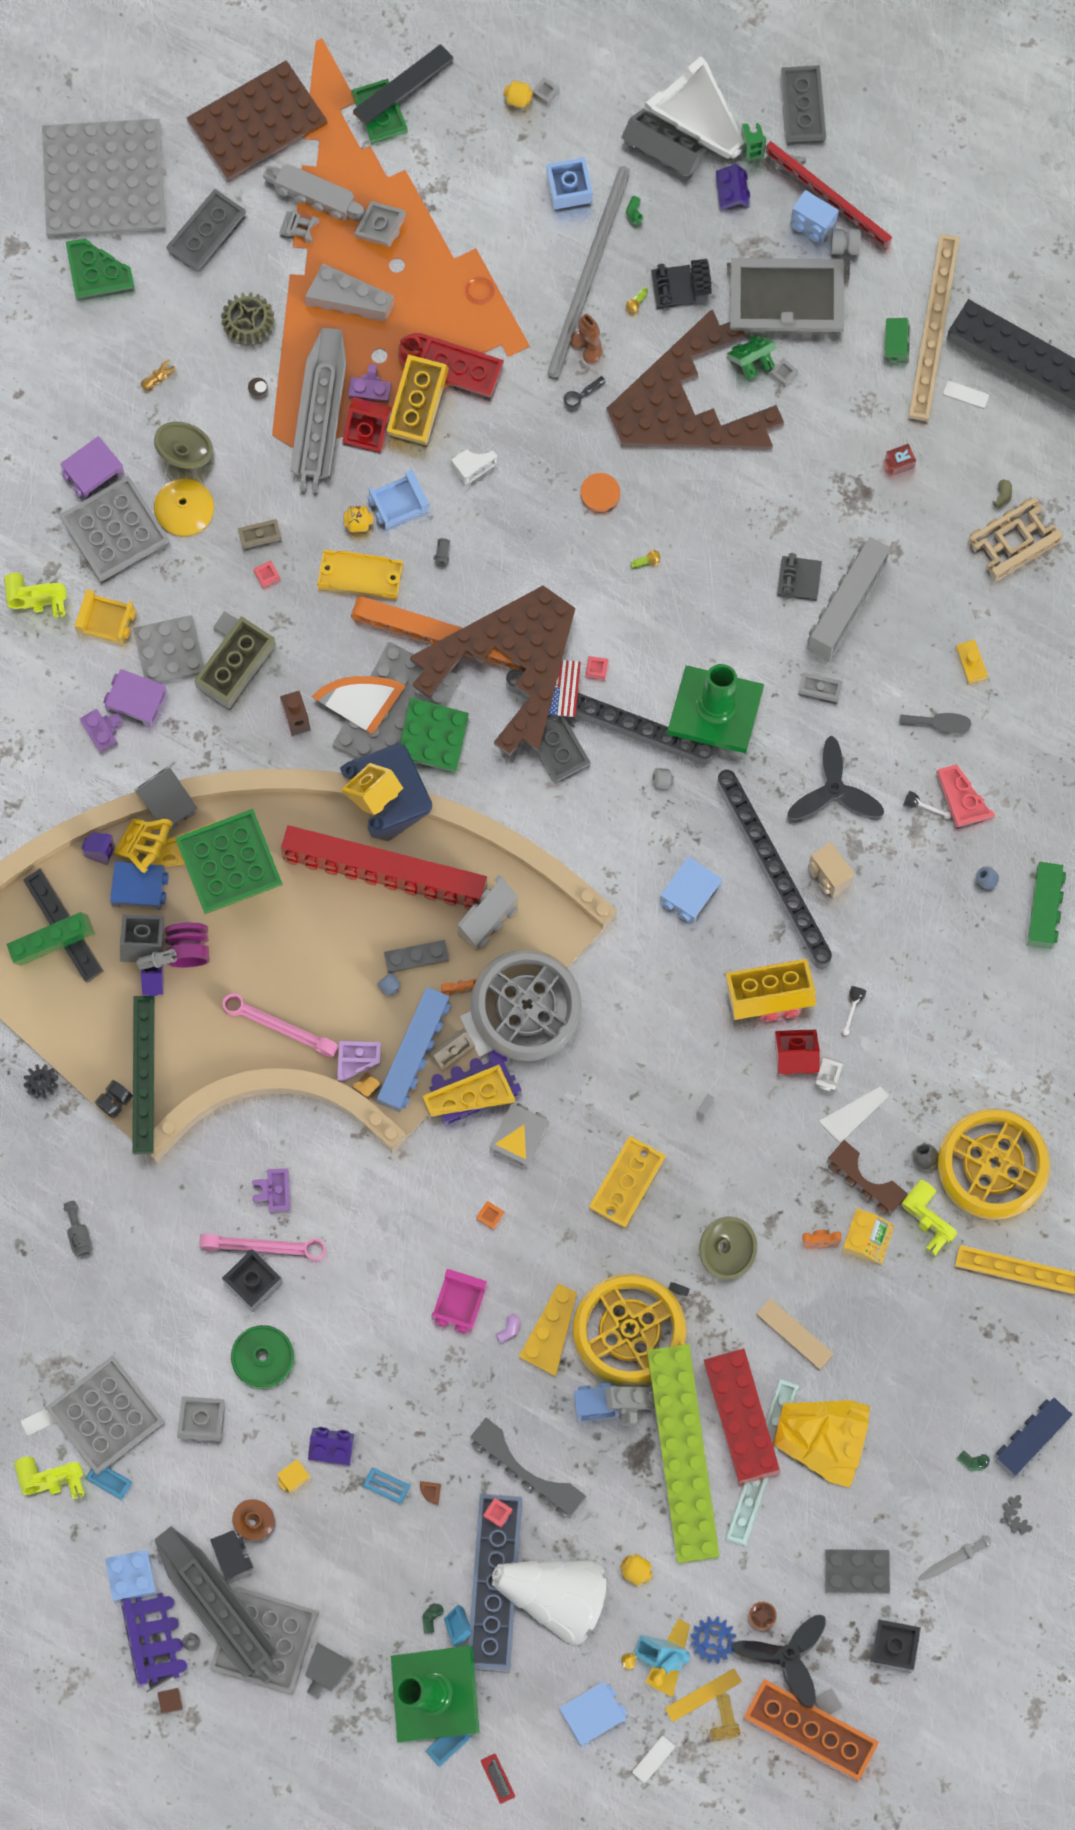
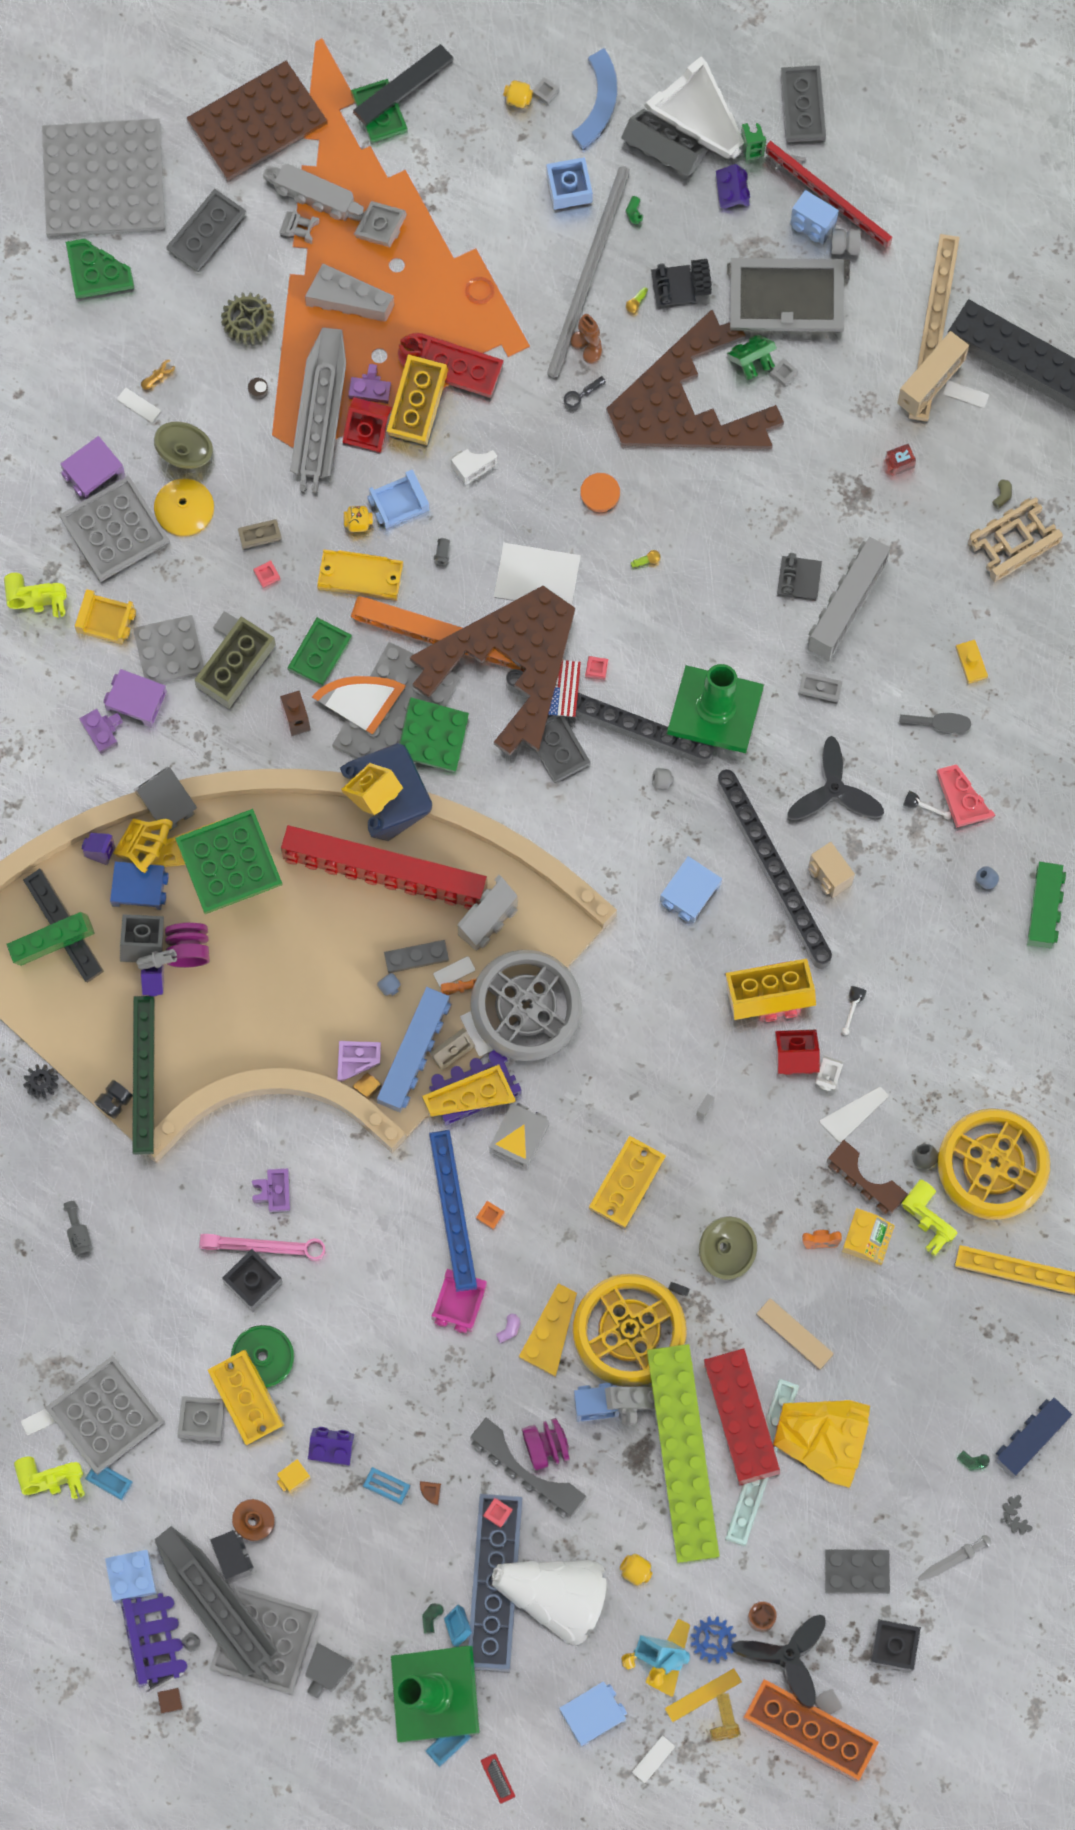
bright pink piece [223,993,338,1058] -> none
green hinge [885,318,910,362] -> none
none -> white sticker [117,388,161,422]
none -> yellow piece [208,1350,284,1445]
none -> green tile [287,617,352,687]
none -> blue tile [429,1130,477,1292]
none -> white sticker [433,957,475,987]
none -> white sticker [494,543,581,605]
none -> magenta wheel [522,1418,570,1471]
none -> medium blue tile [572,48,617,150]
none -> tan brick [897,331,969,418]

